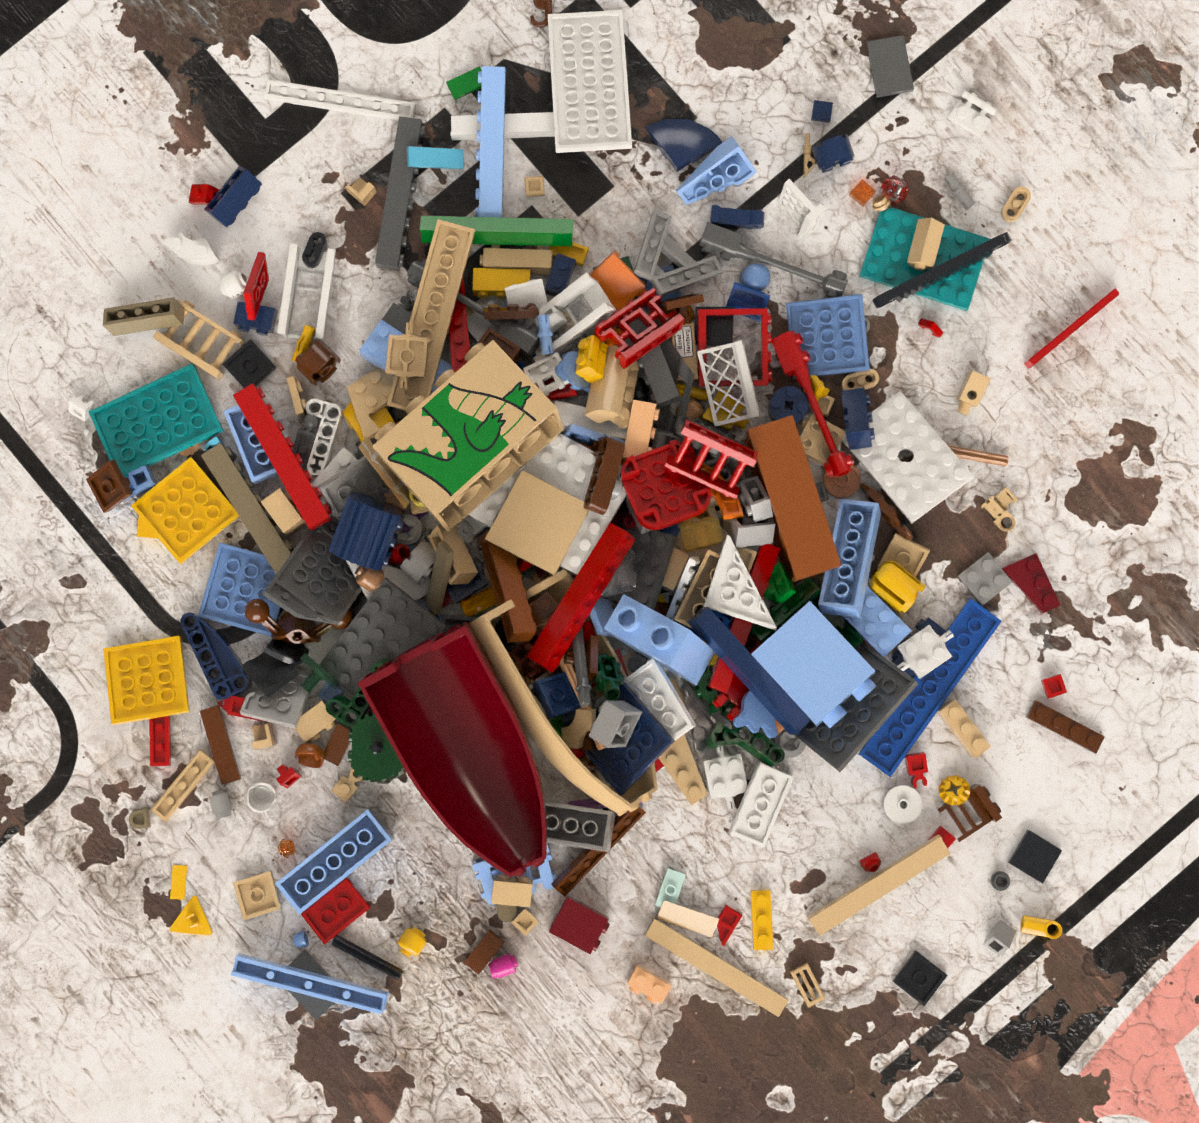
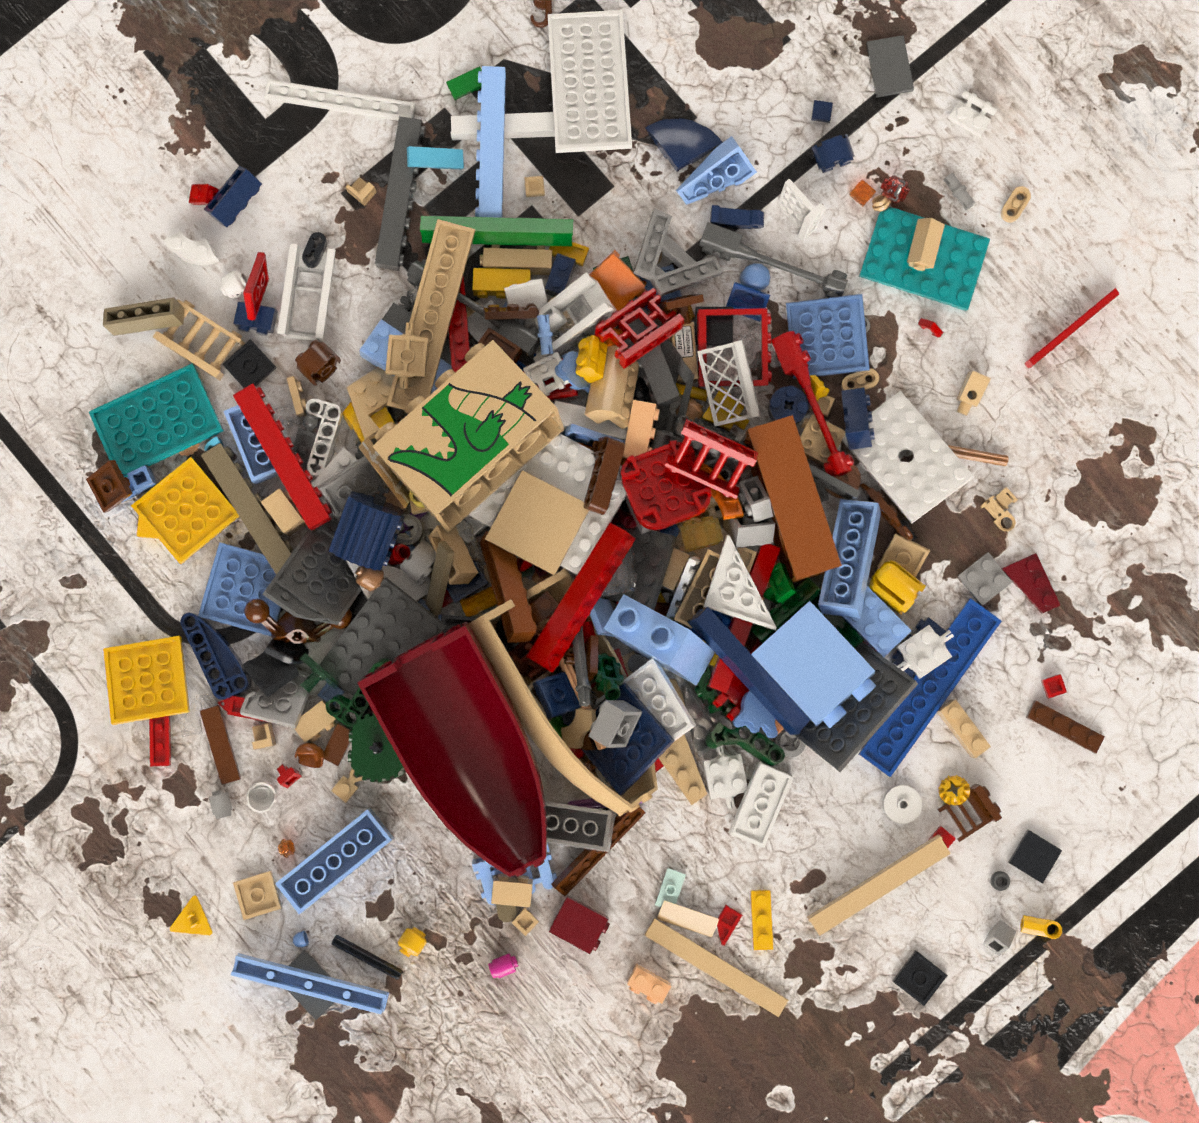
white tile [69,395,93,422] -> none
dark tan tile [129,808,151,829] -> none
tan tile [151,749,215,822] -> none
yellow sticker [170,865,187,900] -> none
yellow pin [291,324,316,362] -> none
red tile [301,877,371,945] -> none
reddish brown slope [463,930,505,975] -> none
tan tile [790,963,826,1008] -> none
tan hand [803,133,816,178] -> none
red plate [859,852,881,872] -> none
black gear [872,232,1012,309] -> none
red plate [905,752,928,788] -> none
none -> dark grey tile [809,464,861,500]

